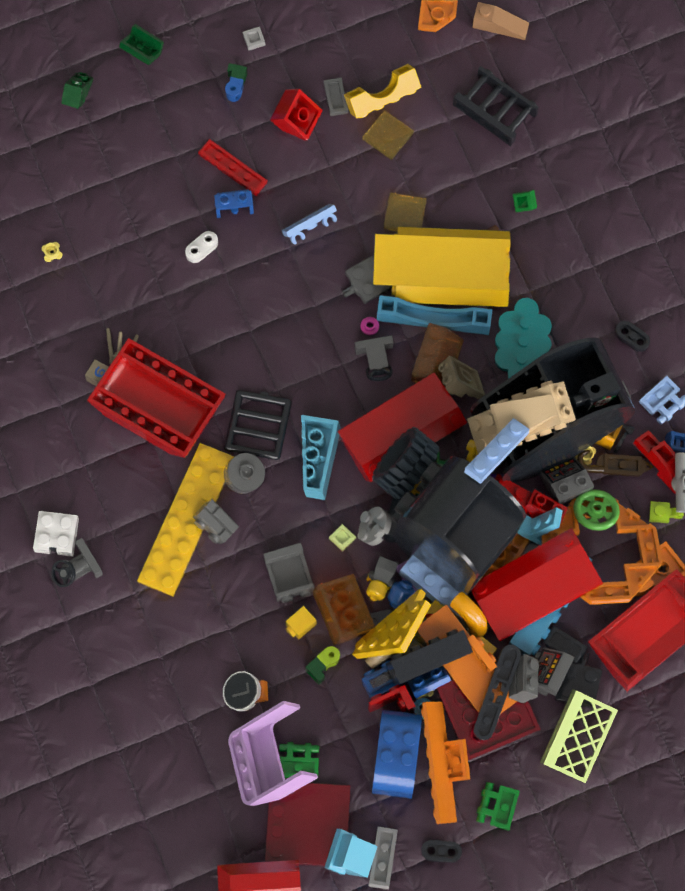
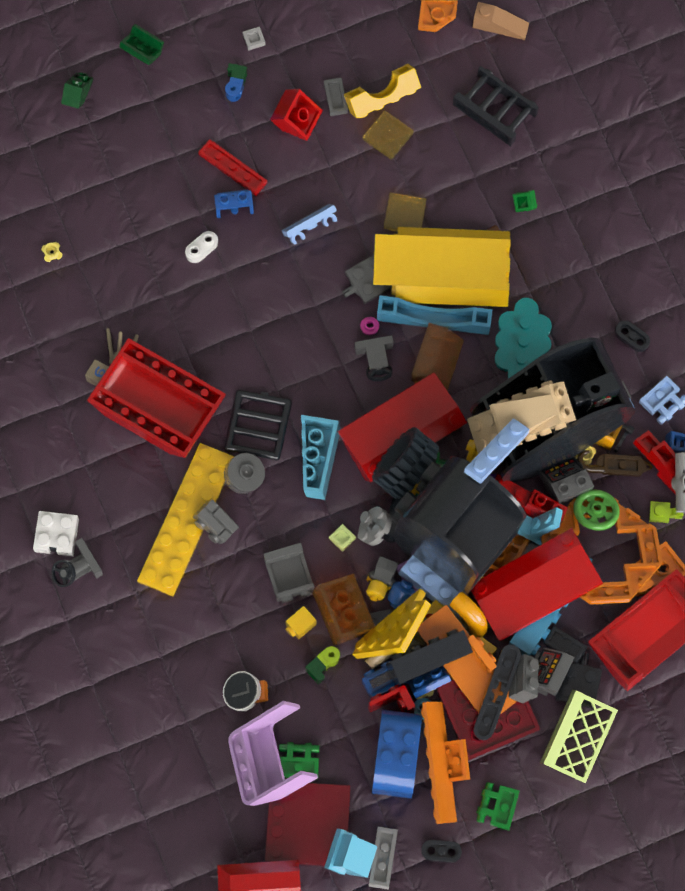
dark tan plate [438,355,485,399] -> none

